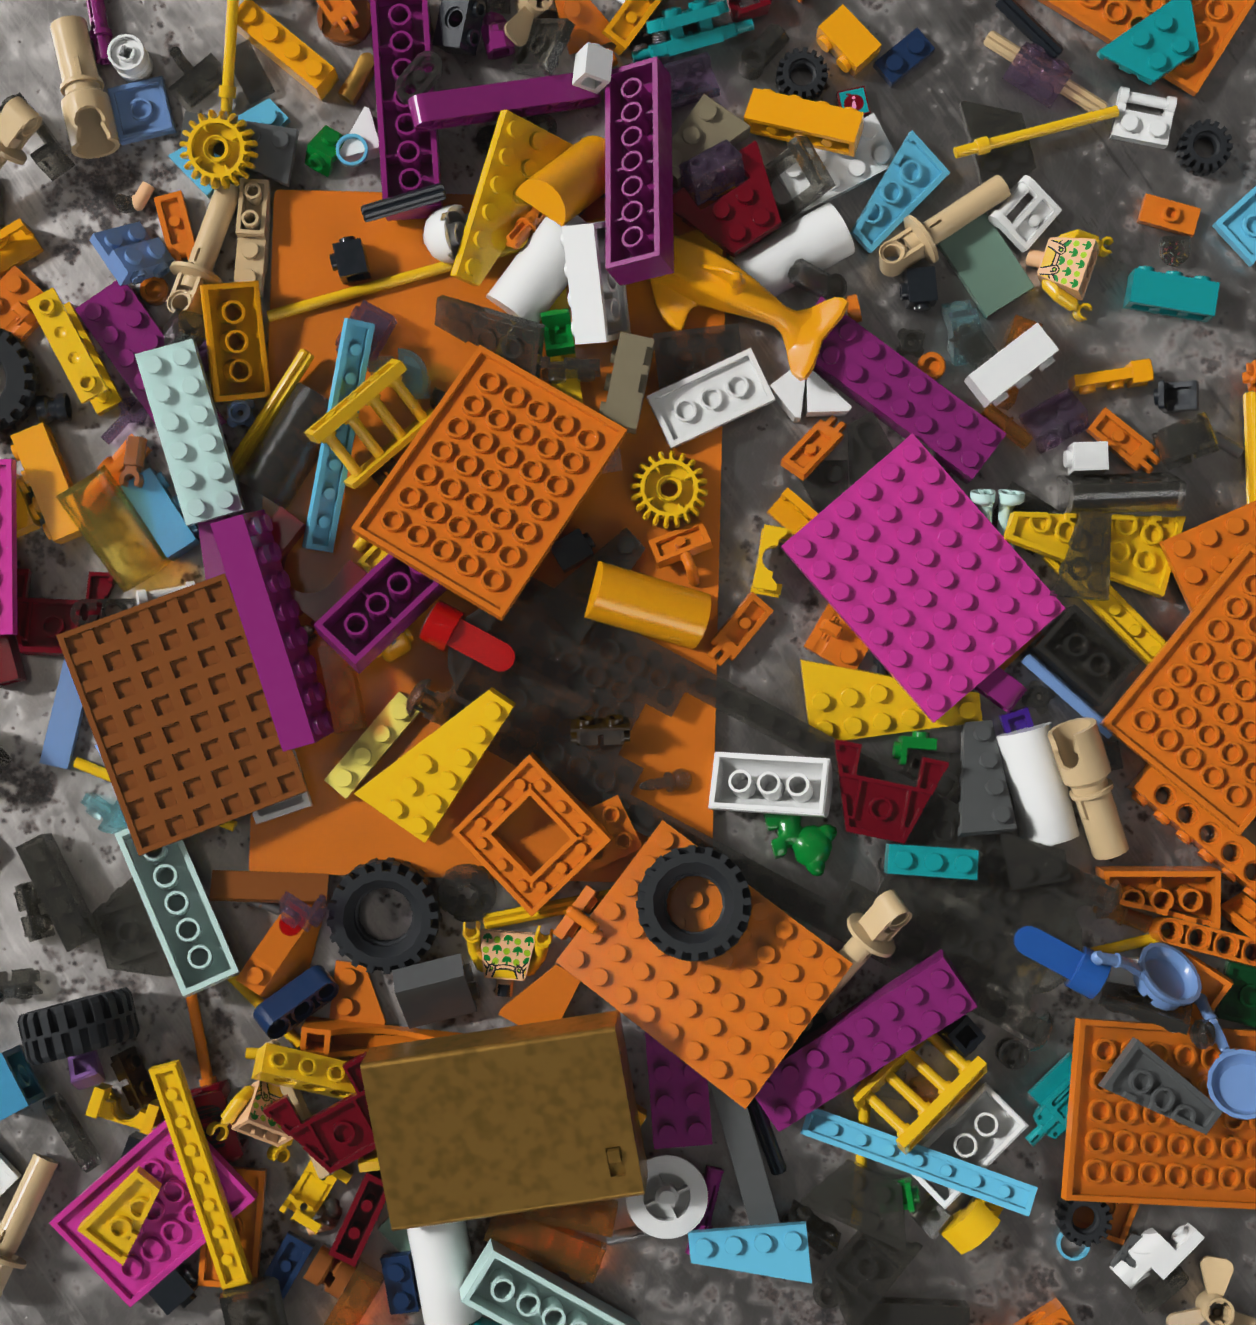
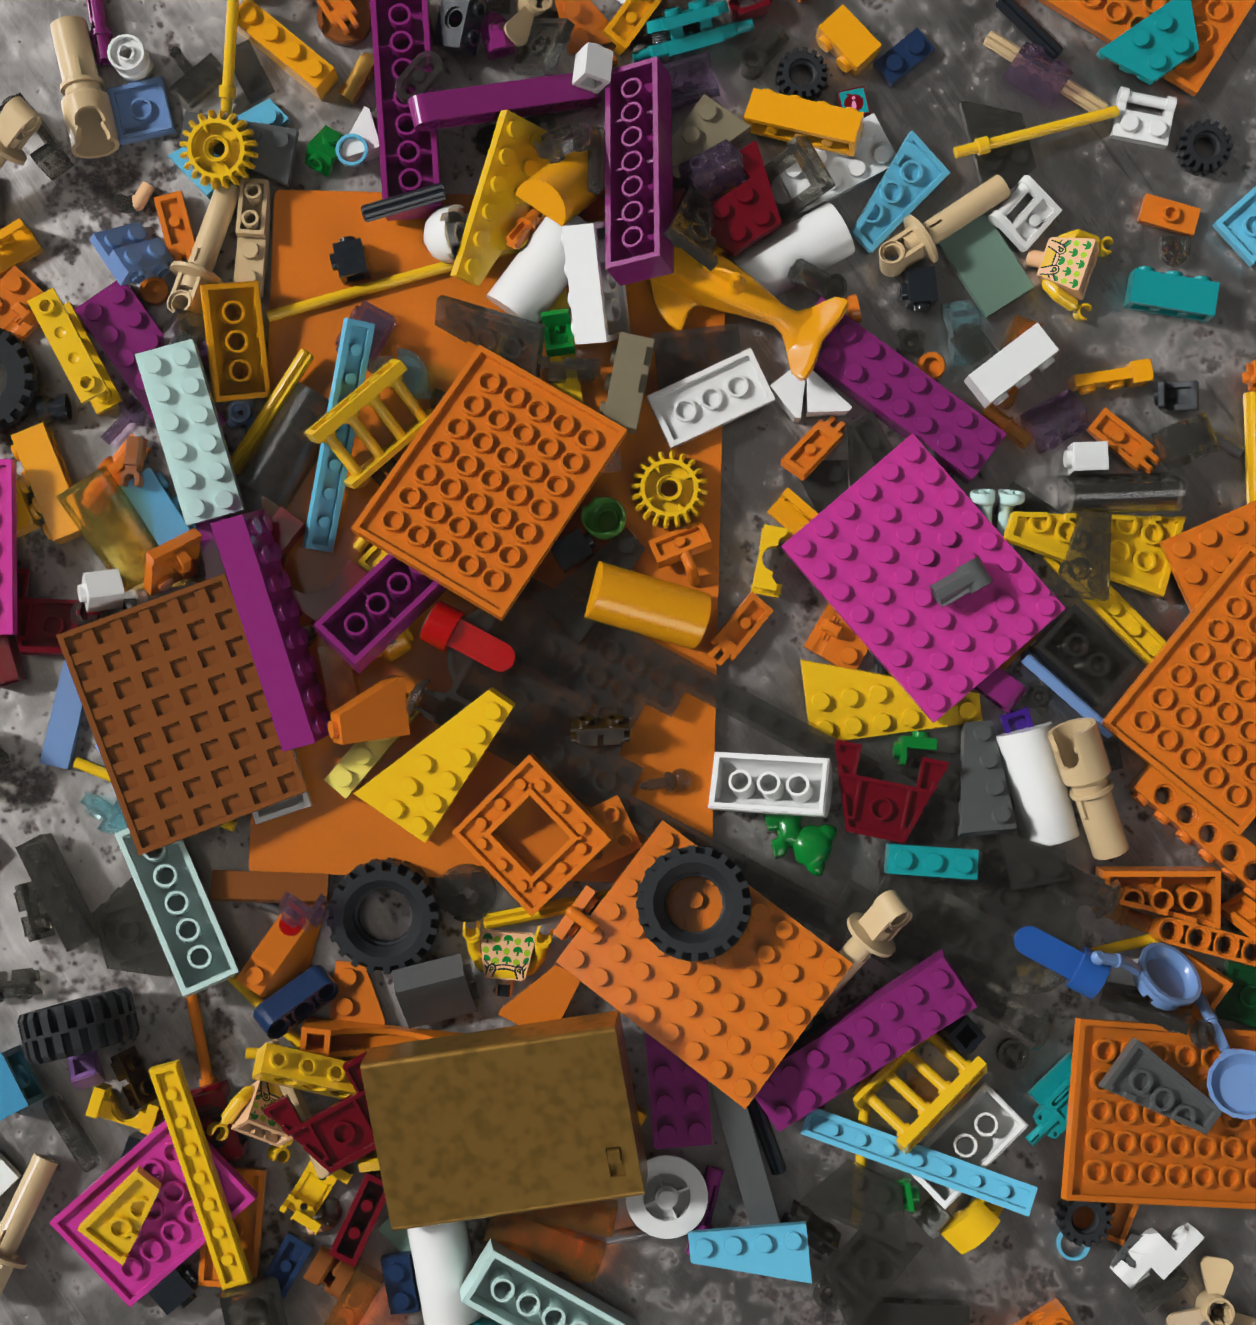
none -> white brick [77,568,125,613]
none -> orange hinge [143,528,202,596]
none -> orange slope [328,675,410,745]
none -> clear smoke plate [534,122,592,164]
none -> bright green hair [581,497,627,540]
none -> clear smoke axle [587,125,605,195]
none -> clear smoke wing [664,185,718,271]
none -> dark grey piece [929,556,993,608]

